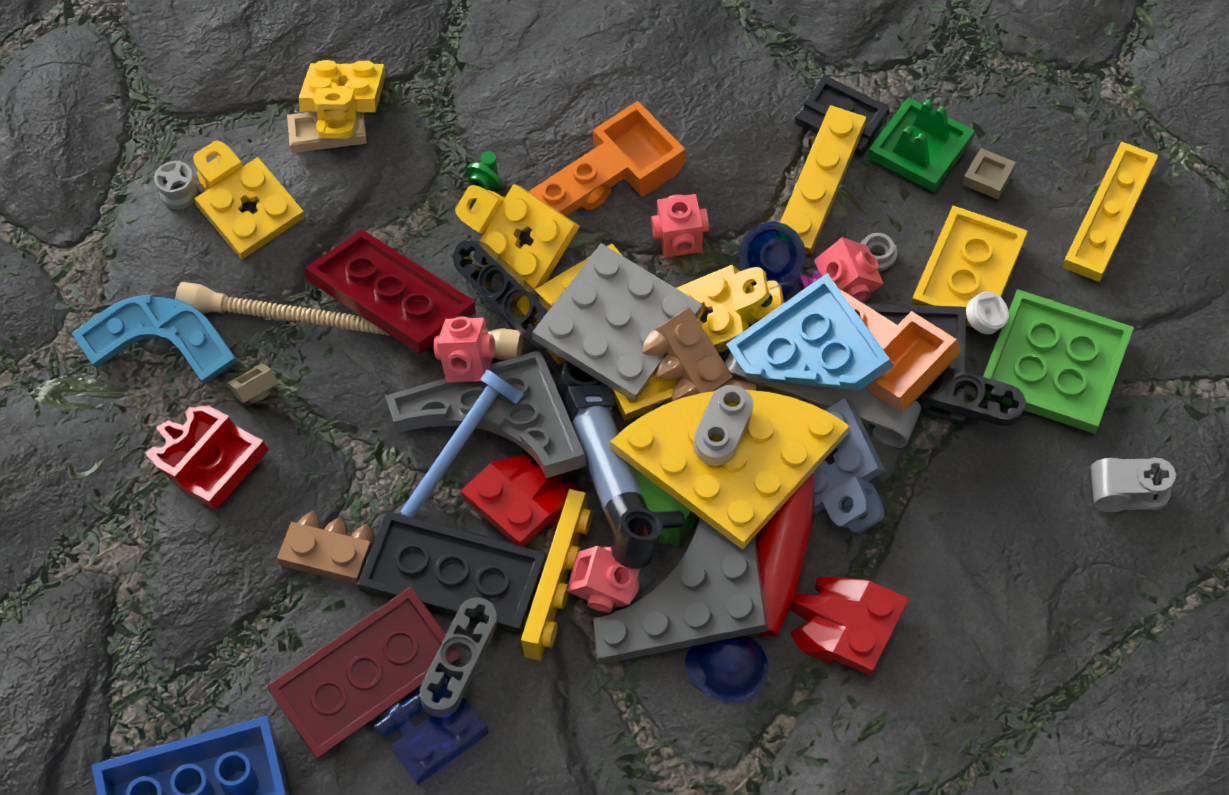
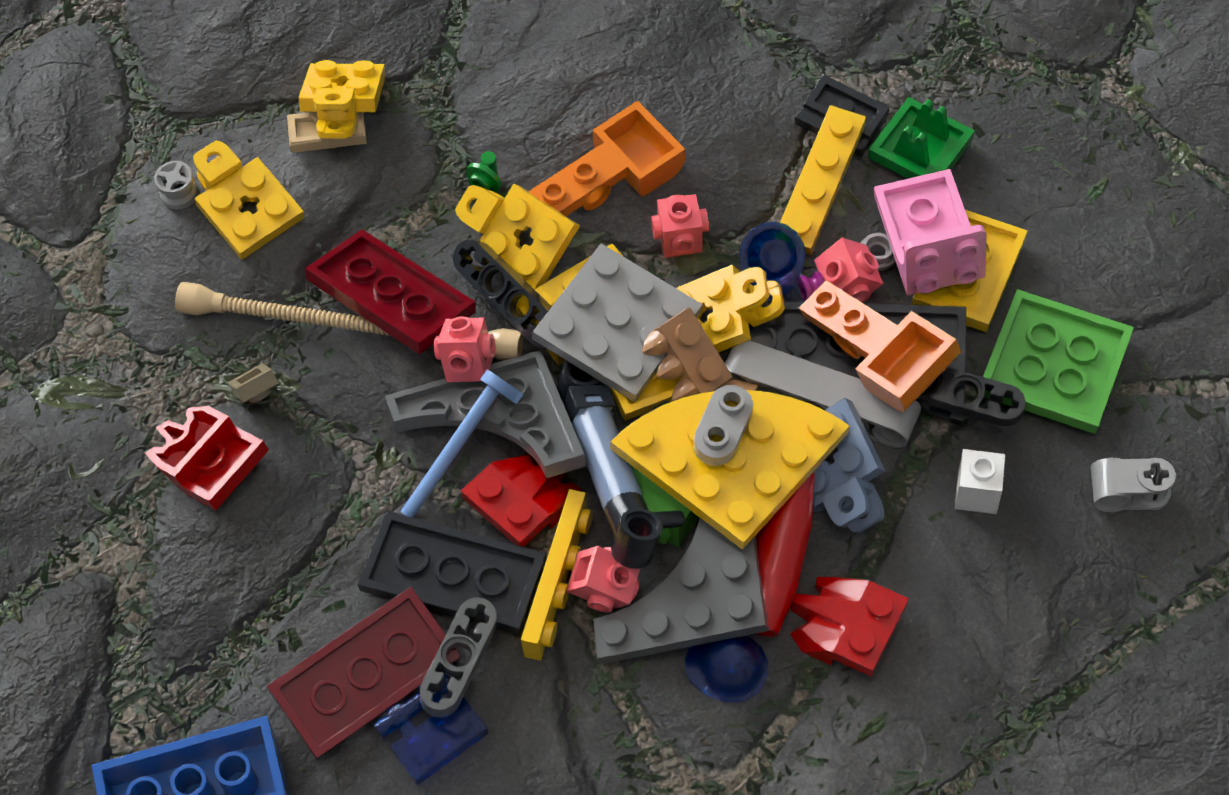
dark azure plate [71,295,238,384] -> none
medium nougat plate [277,511,373,585] -> none
plate [726,273,894,391] -> none
dark tan plate [963,148,1016,200] -> none
white tile [966,291,1009,334] -> none
yellow plate [1063,142,1158,282] -> none
none -> bright pink bracket [874,169,986,296]
none -> white brick [954,449,1005,514]

